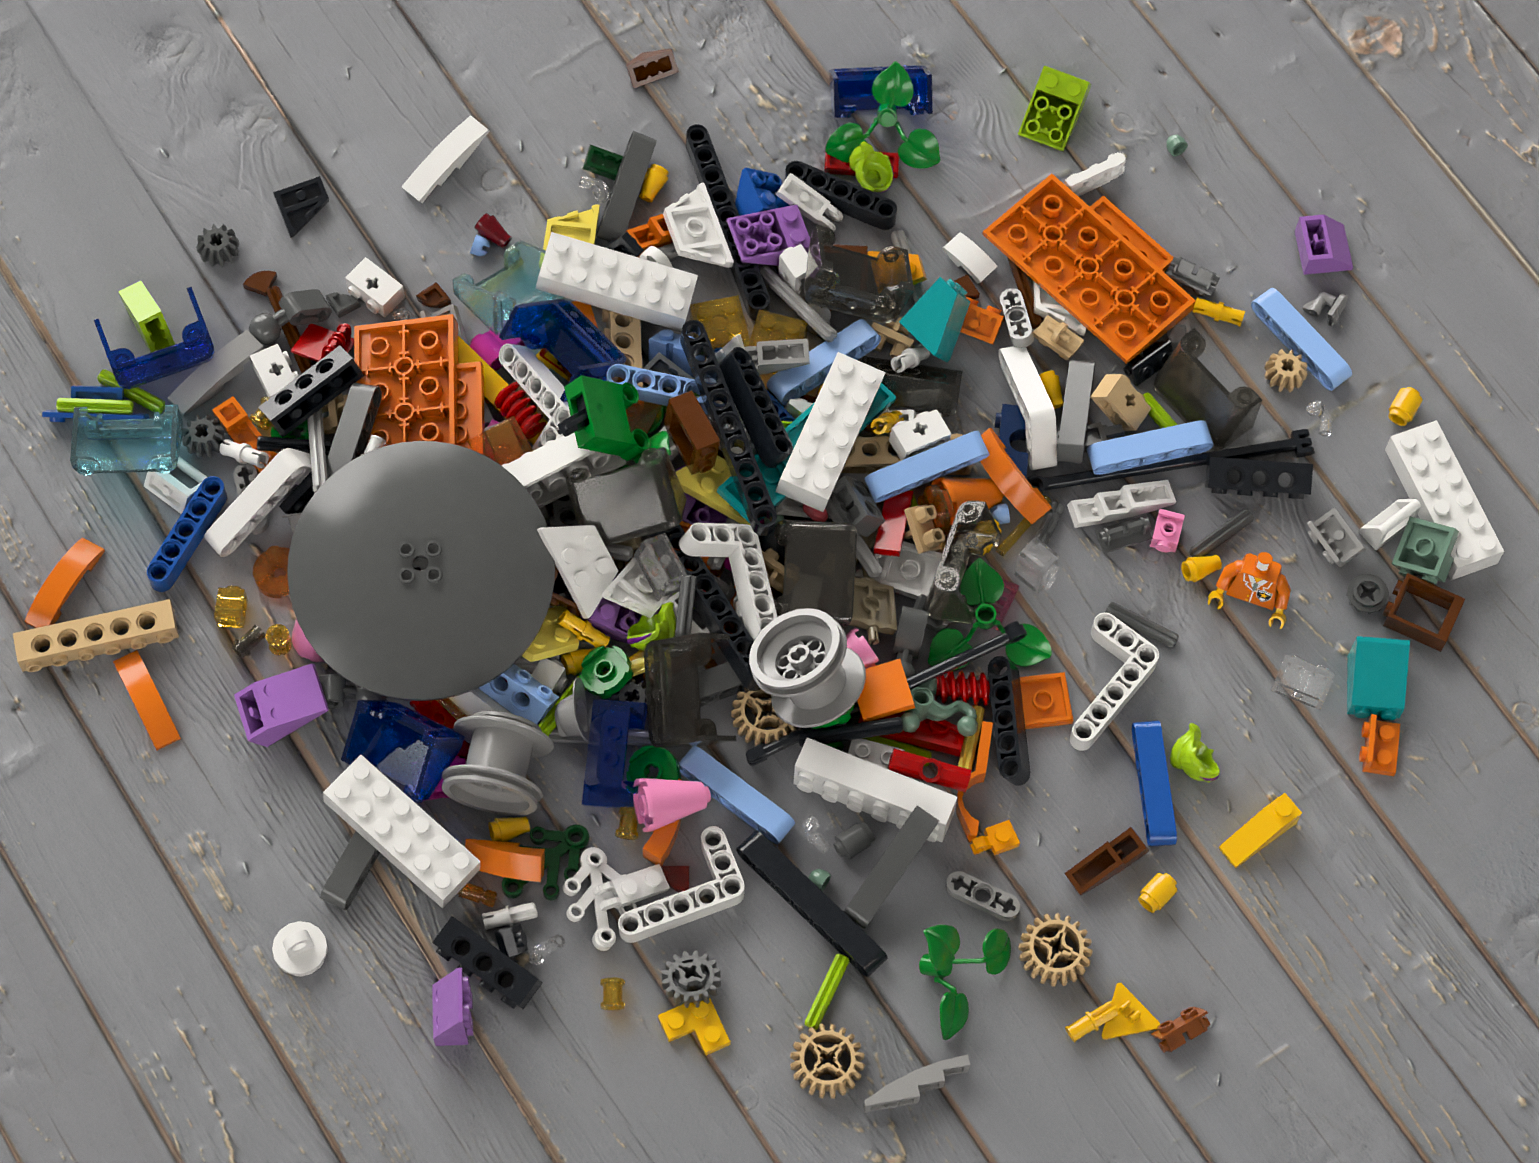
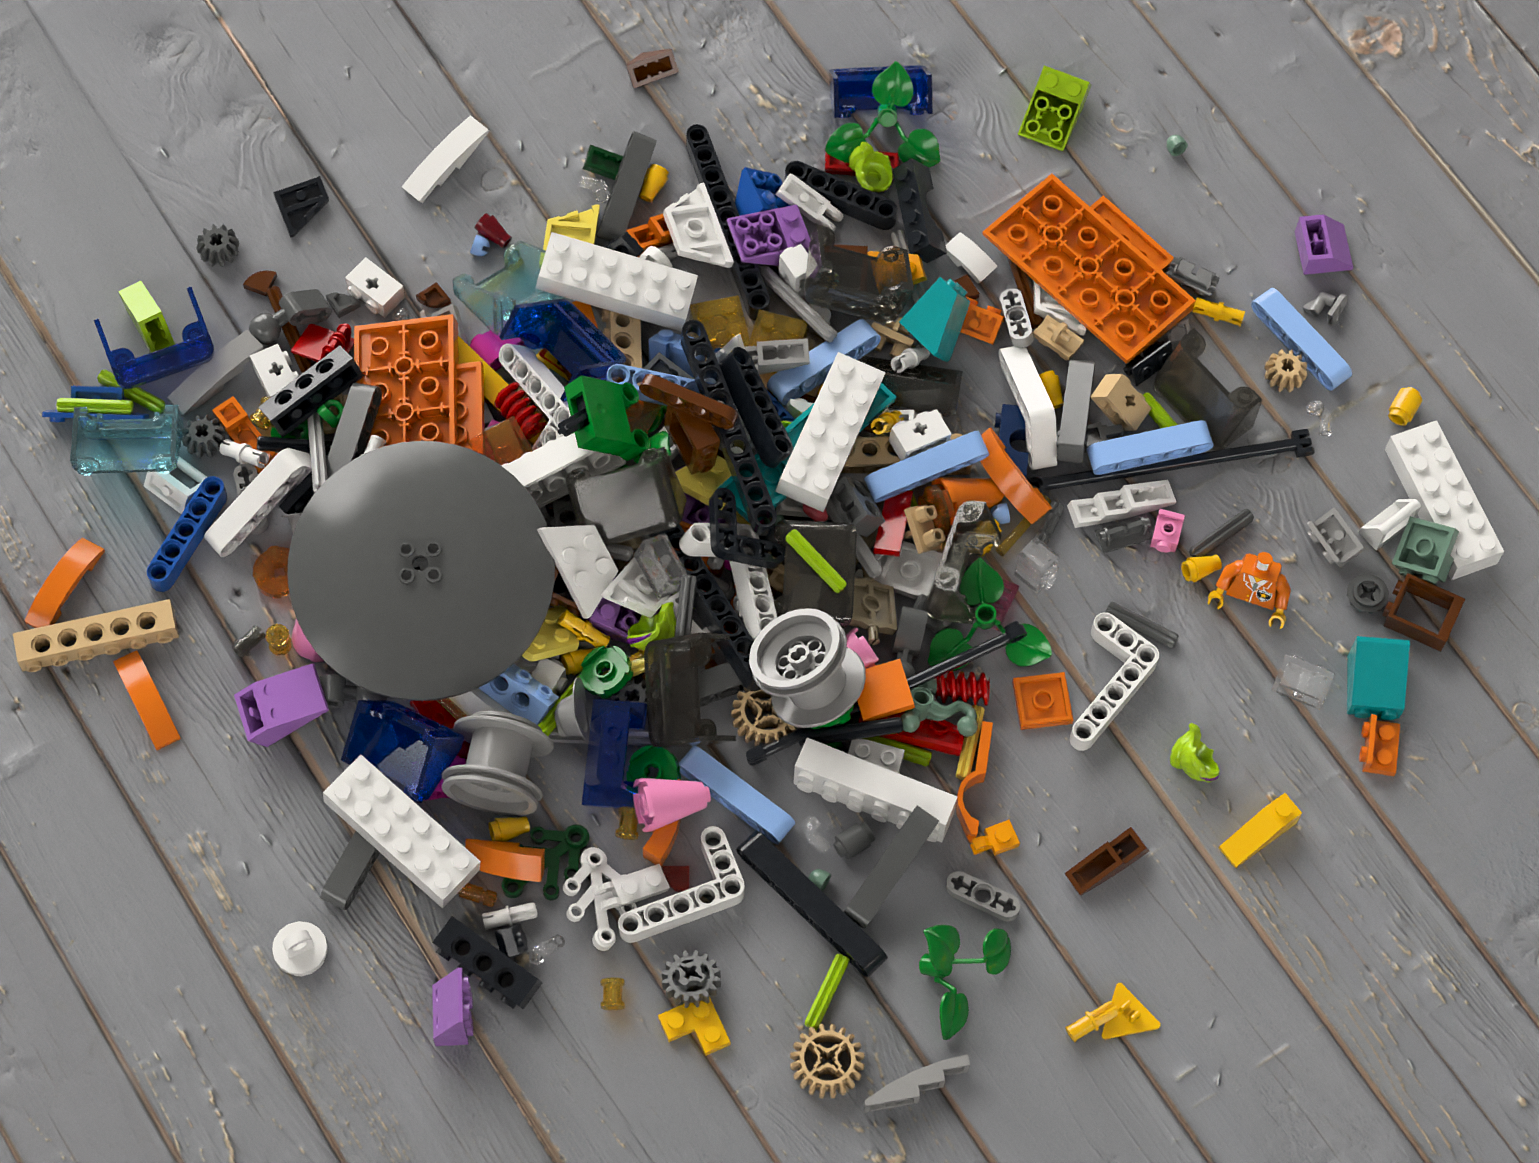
clear yellow brick [214,586,248,628] -> none
red piece [888,748,972,792] -> none
black beam [988,656,1030,786] -> none
tan gear [1018,913,1093,987] -> none
white hinge [1064,152,1126,197] -> none
blue beam [1132,721,1177,847] -> none
yellow brick [1138,873,1178,913] -> none
dark orange hinge [1151,1007,1210,1053] -> none
black brick [1205,457,1313,499] -> none
none -> green tile [317,399,344,428]
none -> reddish brown beam [639,374,738,429]
none -> black beam [709,488,786,569]
none -> lime axle [785,529,847,593]
none -> black arch [892,159,947,263]

